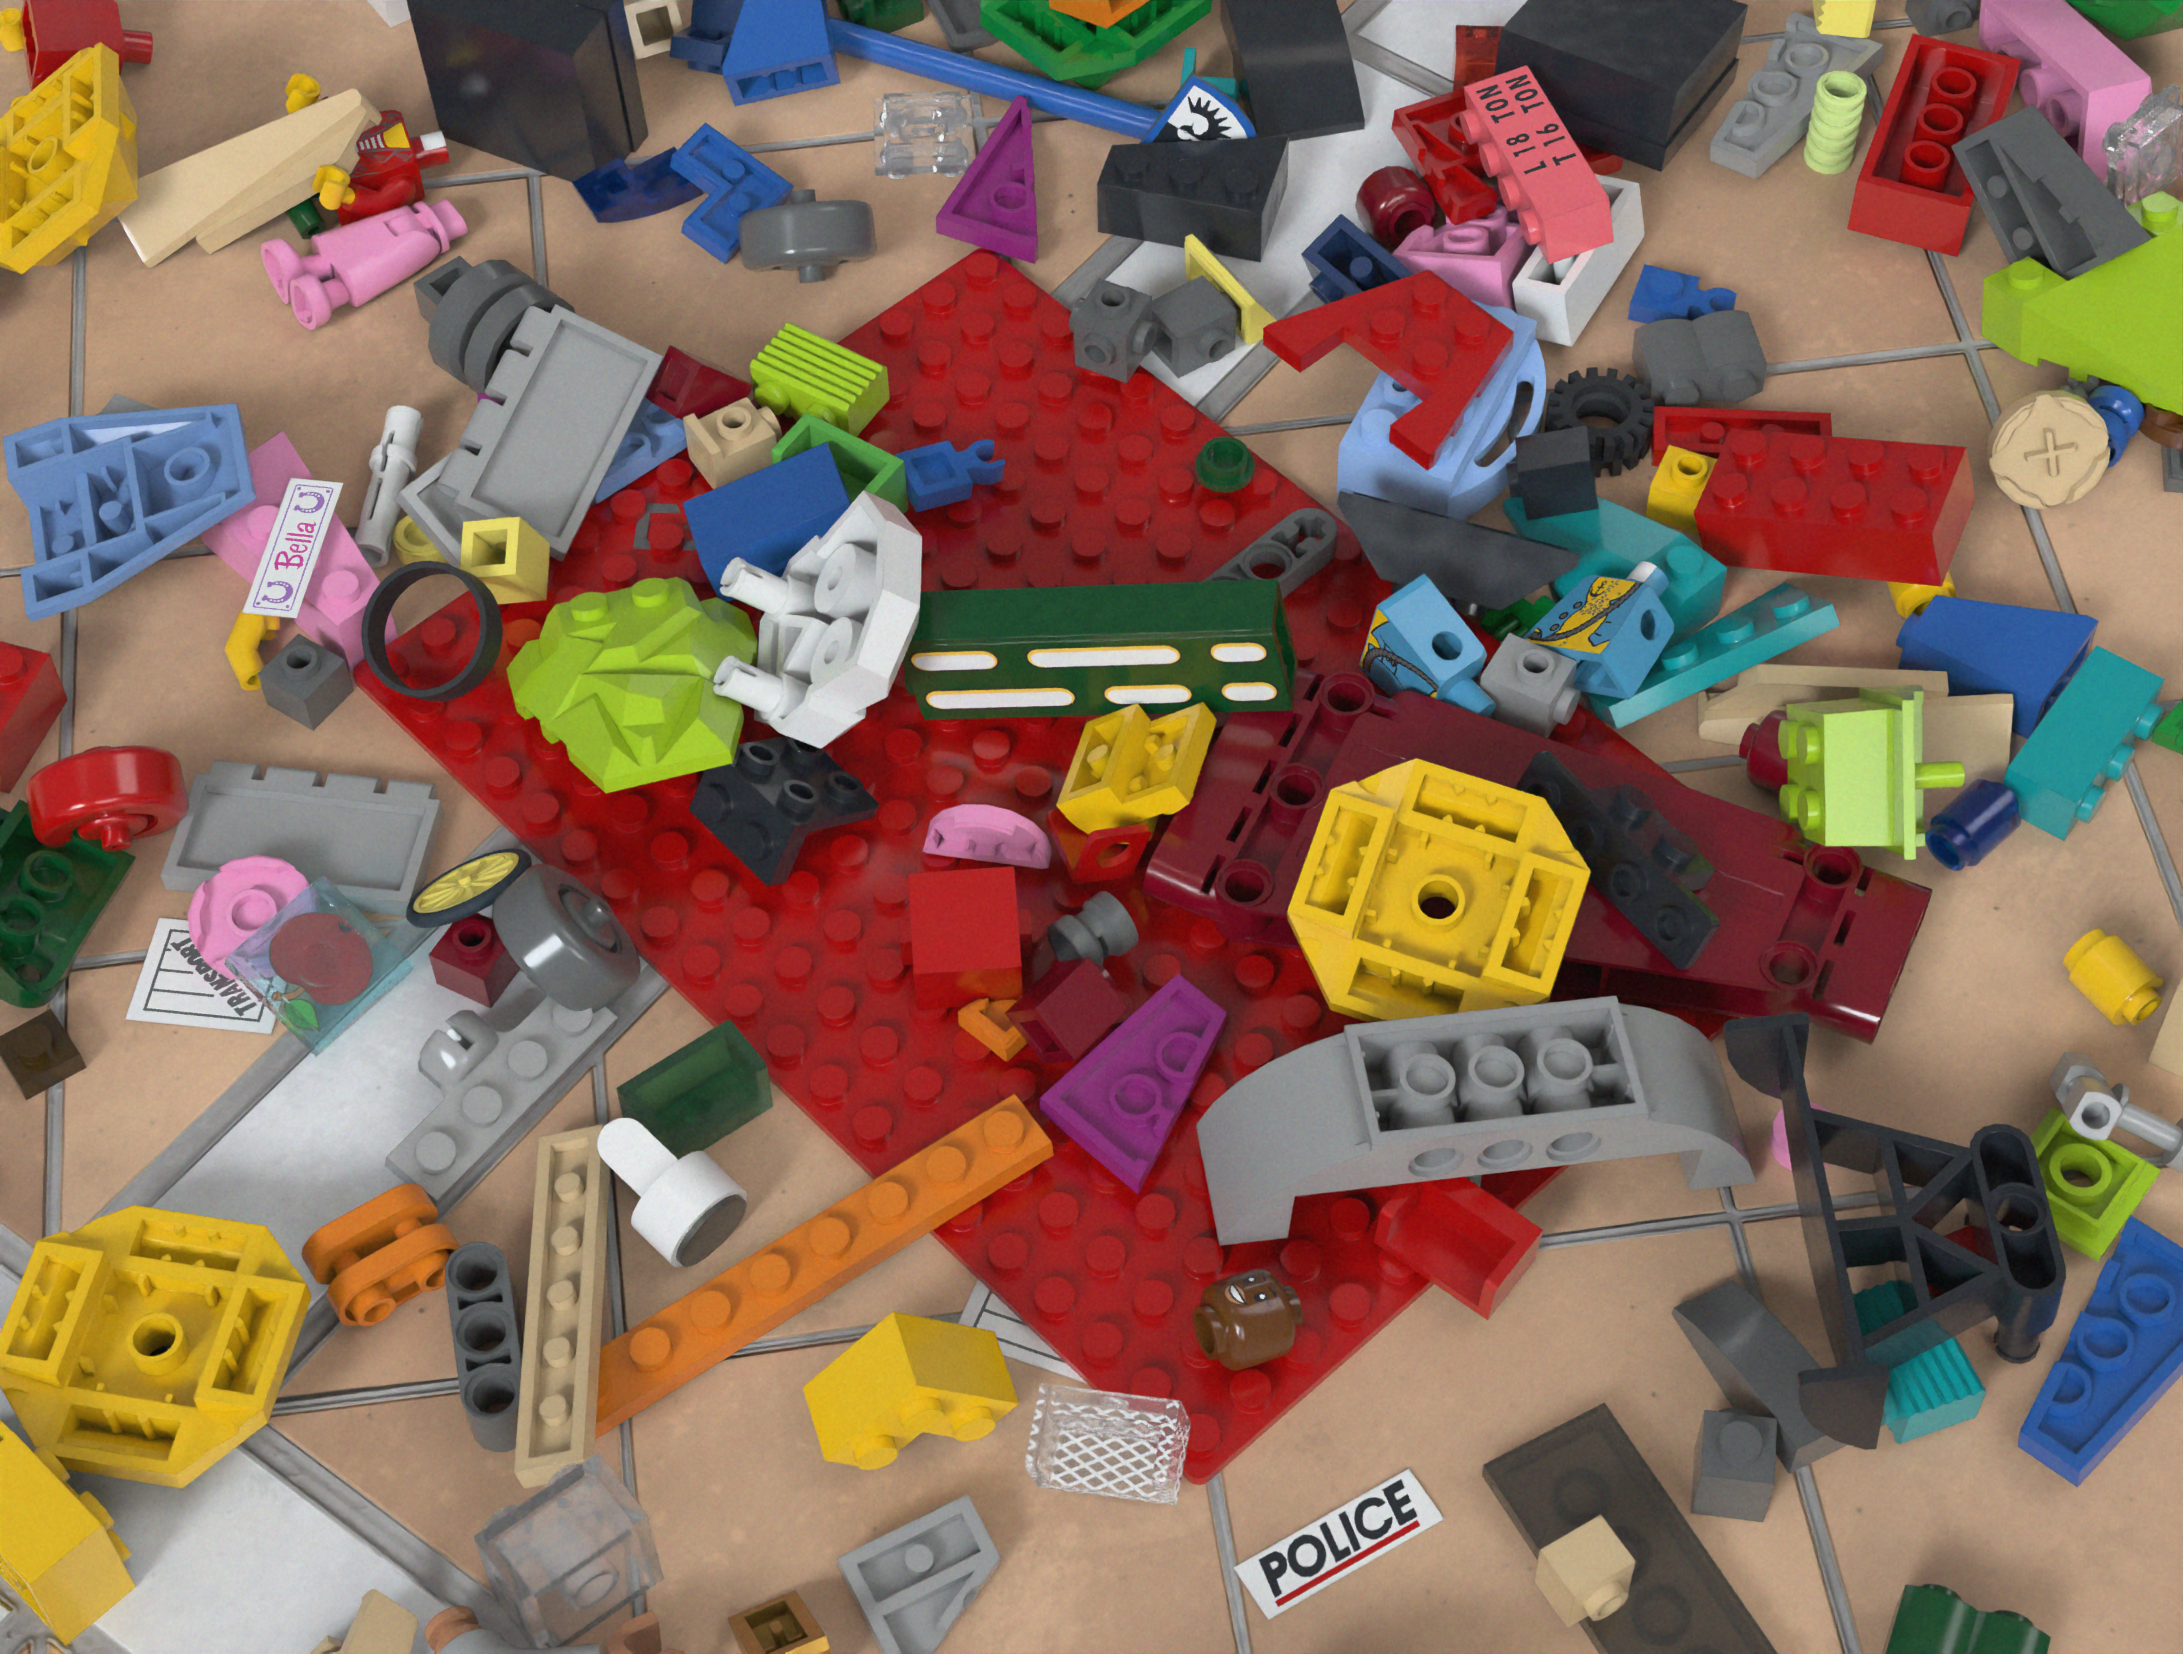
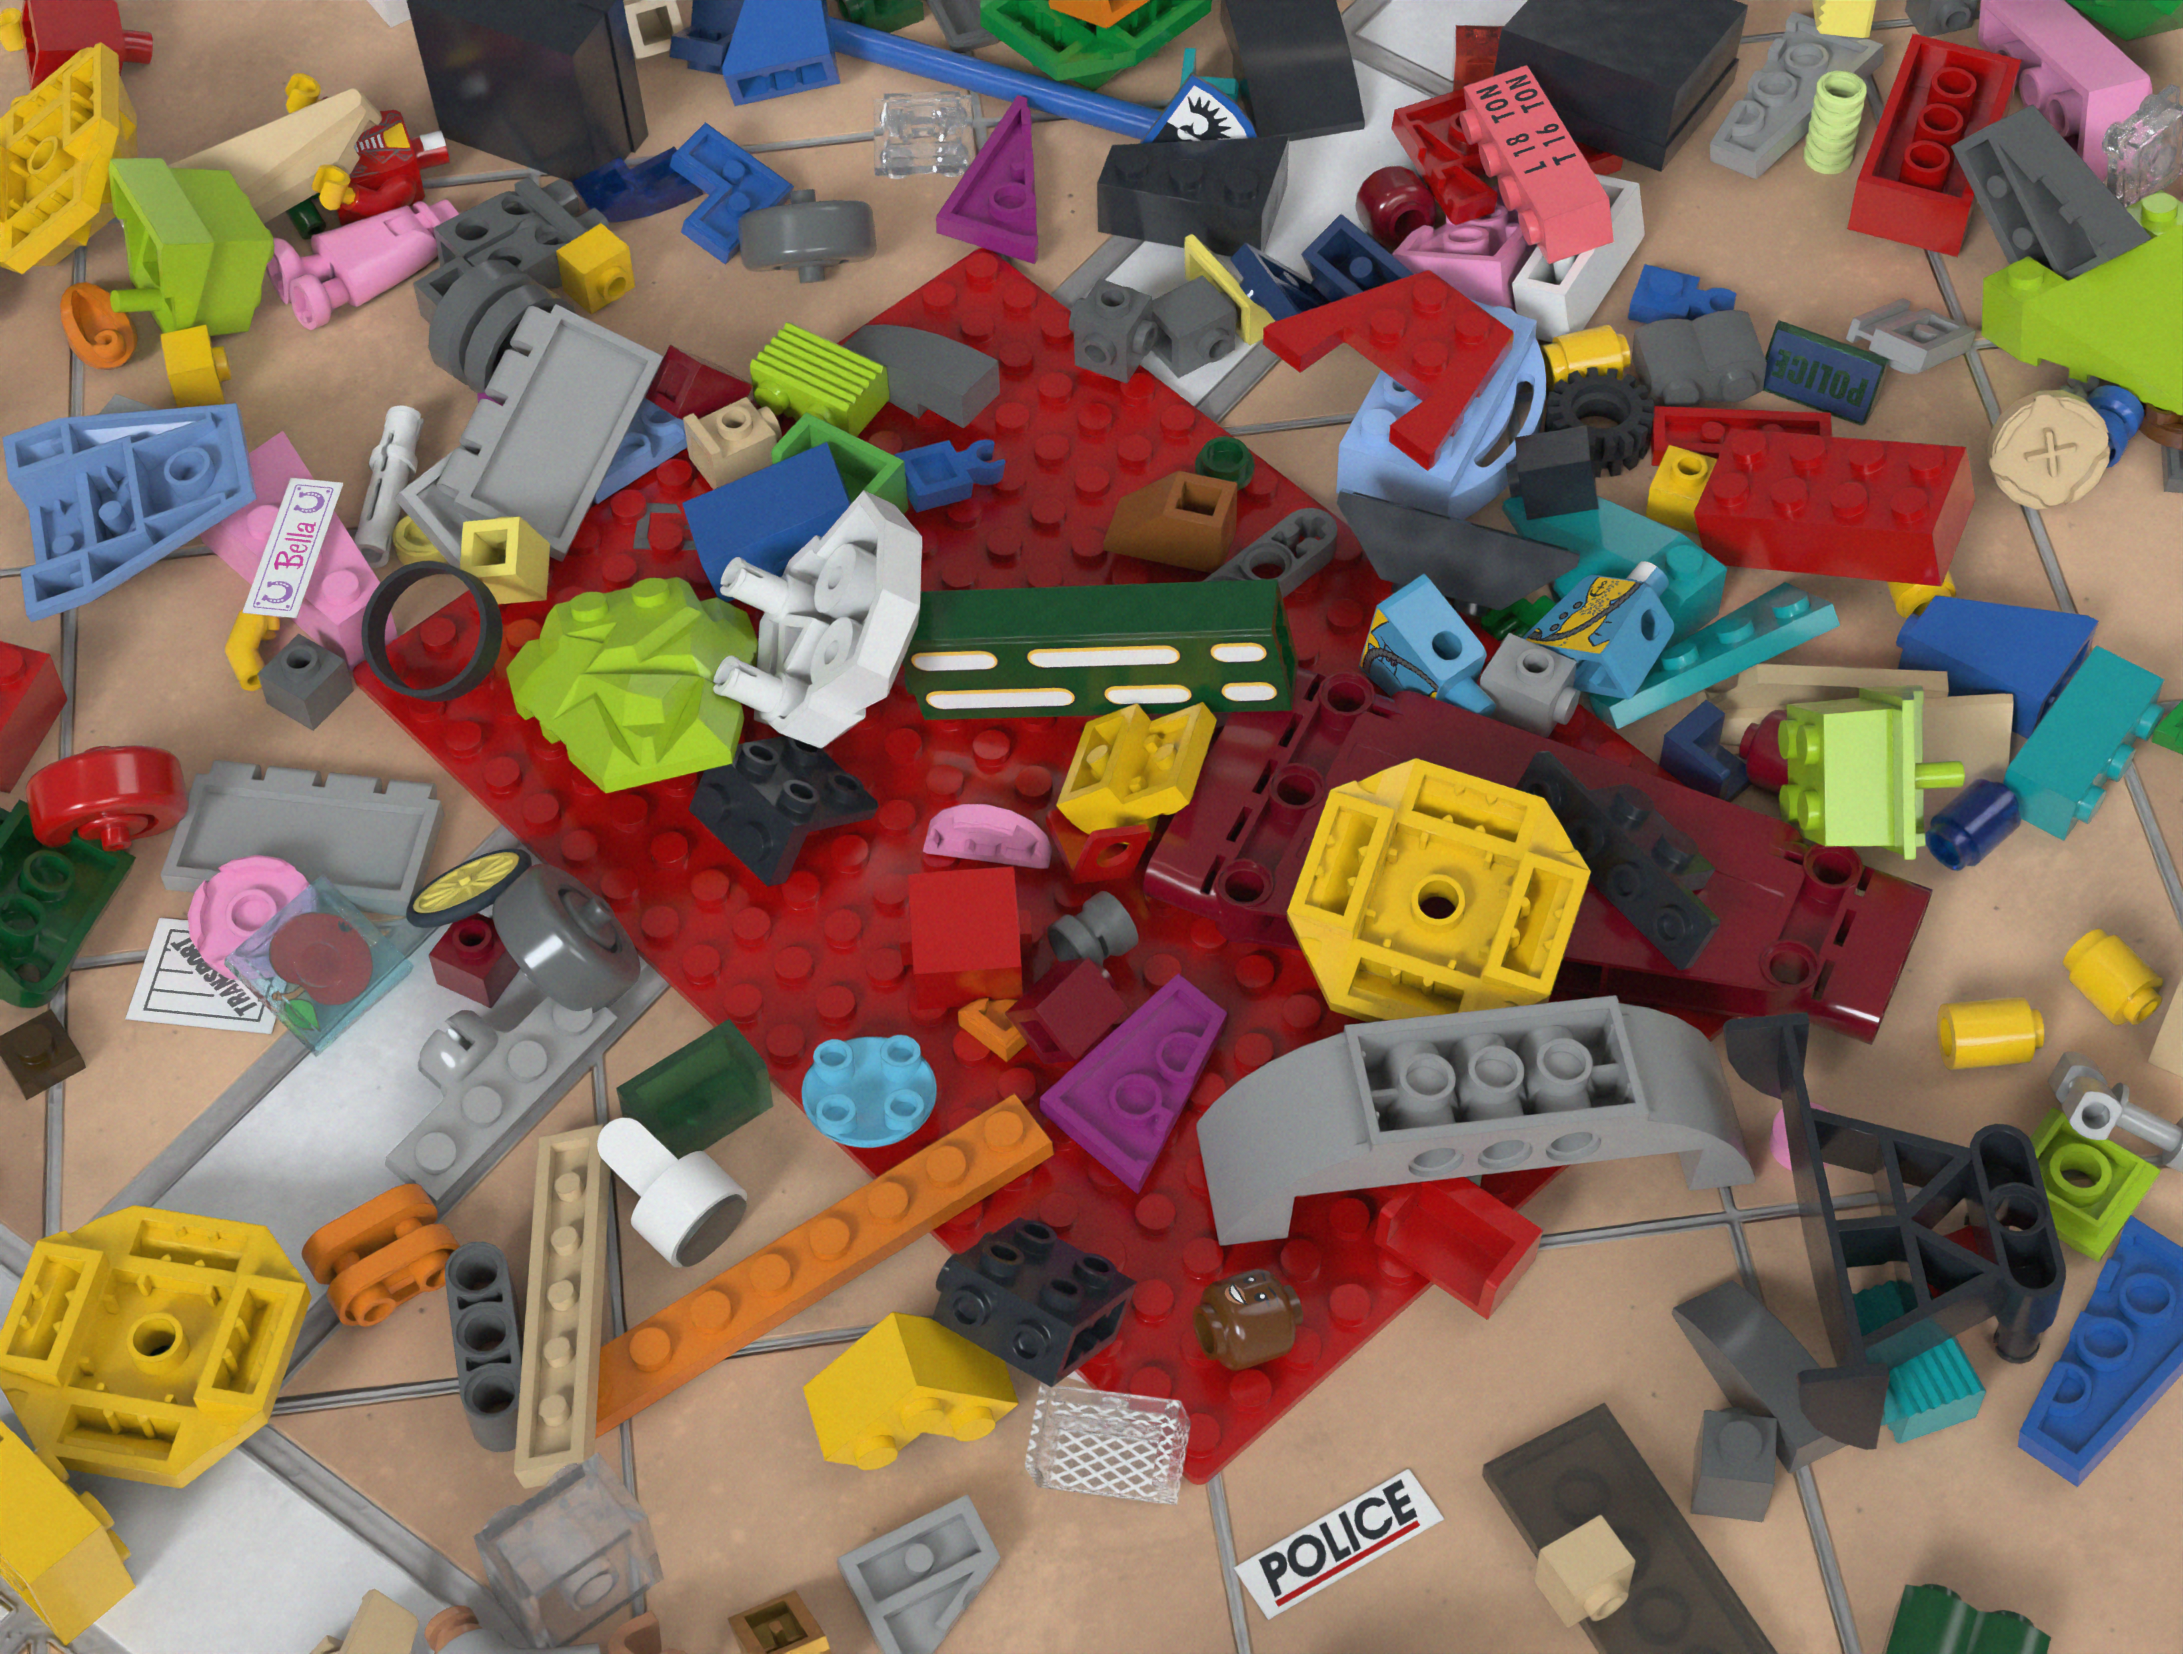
none -> orange arm [60,282,138,370]
none -> lime piece [108,158,274,336]
none -> yellow plate [160,325,232,408]
none -> dark grey hips [434,177,609,289]
none -> yellow plate [556,223,636,315]
none -> medium azure dish [802,1035,937,1148]
none -> dark grey slope [842,325,1000,428]
none -> black brick [932,1216,1137,1388]
none -> dark orange slope [1103,471,1237,574]
none -> dark blue wing [1230,242,1326,322]
none -> yellow brick [1540,324,1631,391]
none -> dark blue panel [1659,699,1752,803]
none -> slope [1763,320,1889,426]
none -> light grey plate [1846,298,1977,374]
none -> yellow brick [1937,996,2045,1070]

